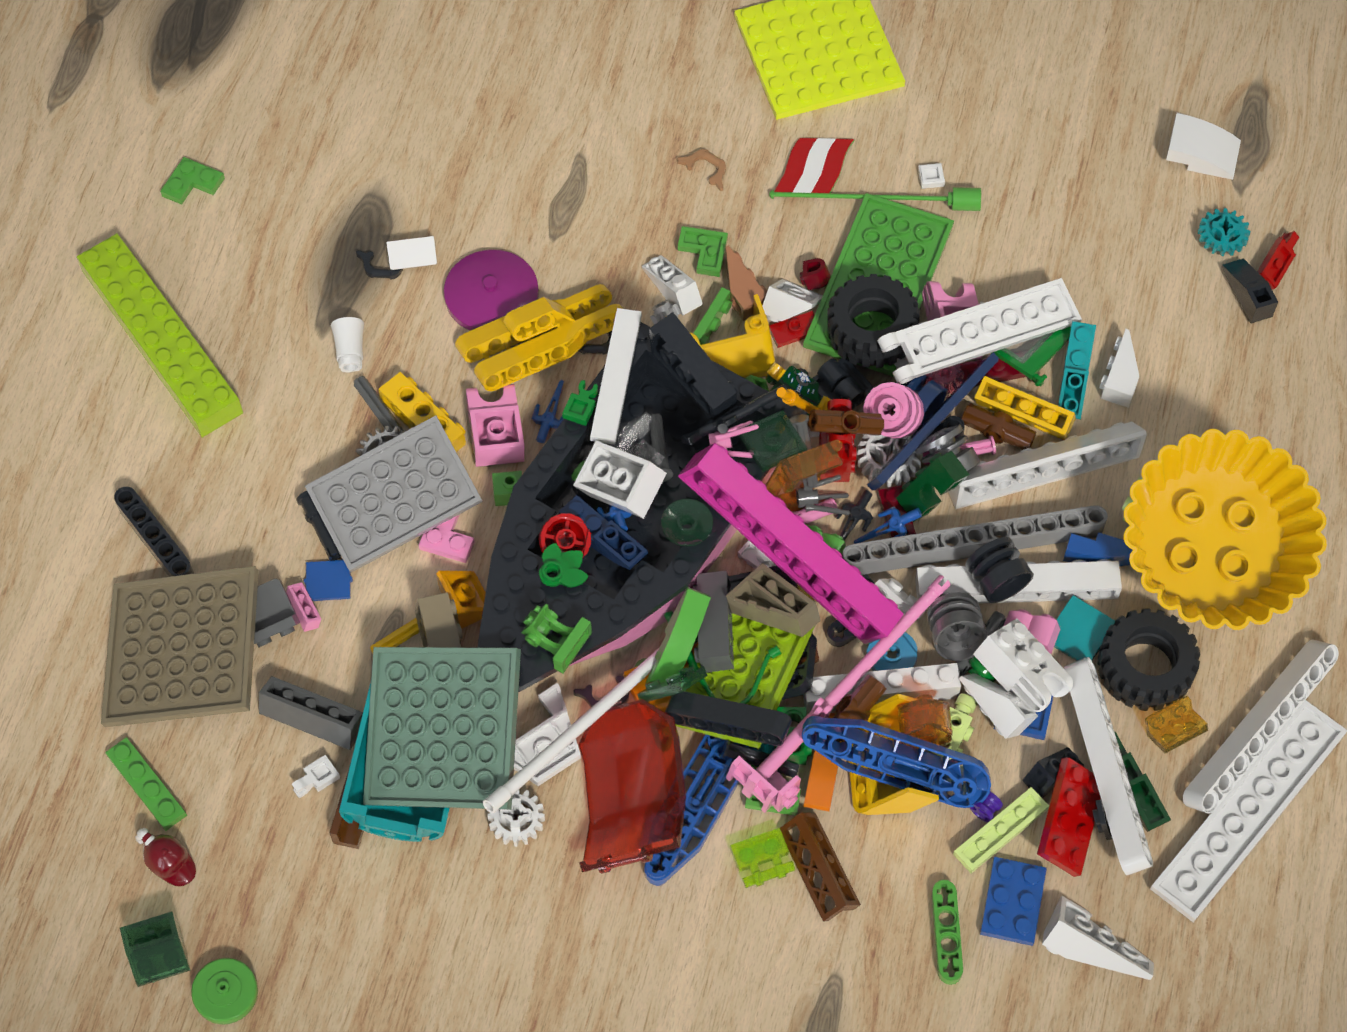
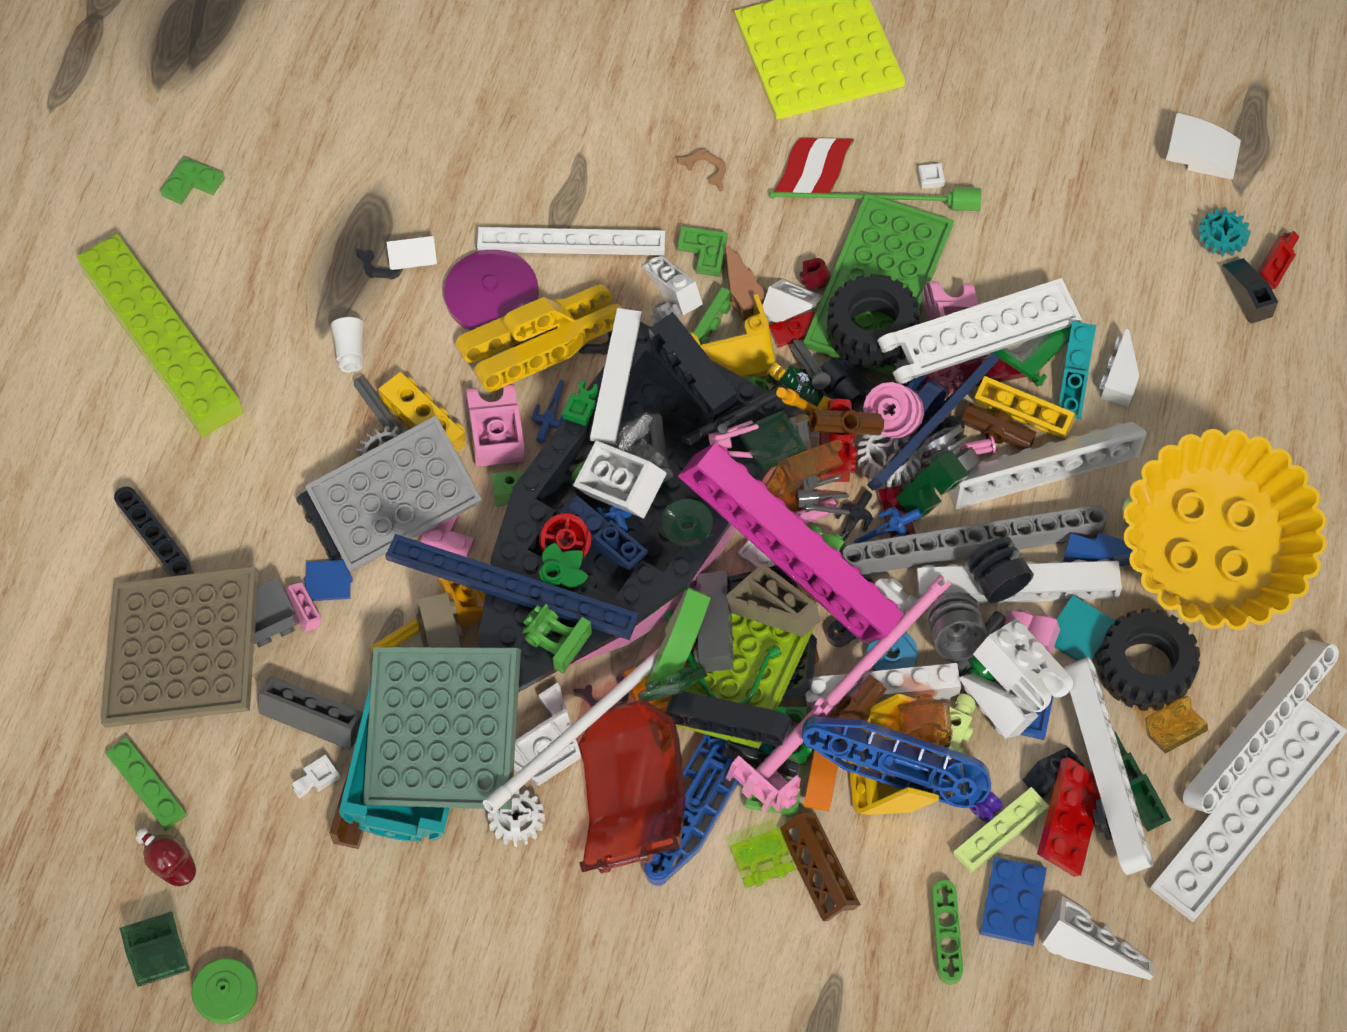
none -> dark blue plate [385,534,639,640]
none -> white plate [477,227,665,255]
none -> dark grey axle [790,339,831,390]

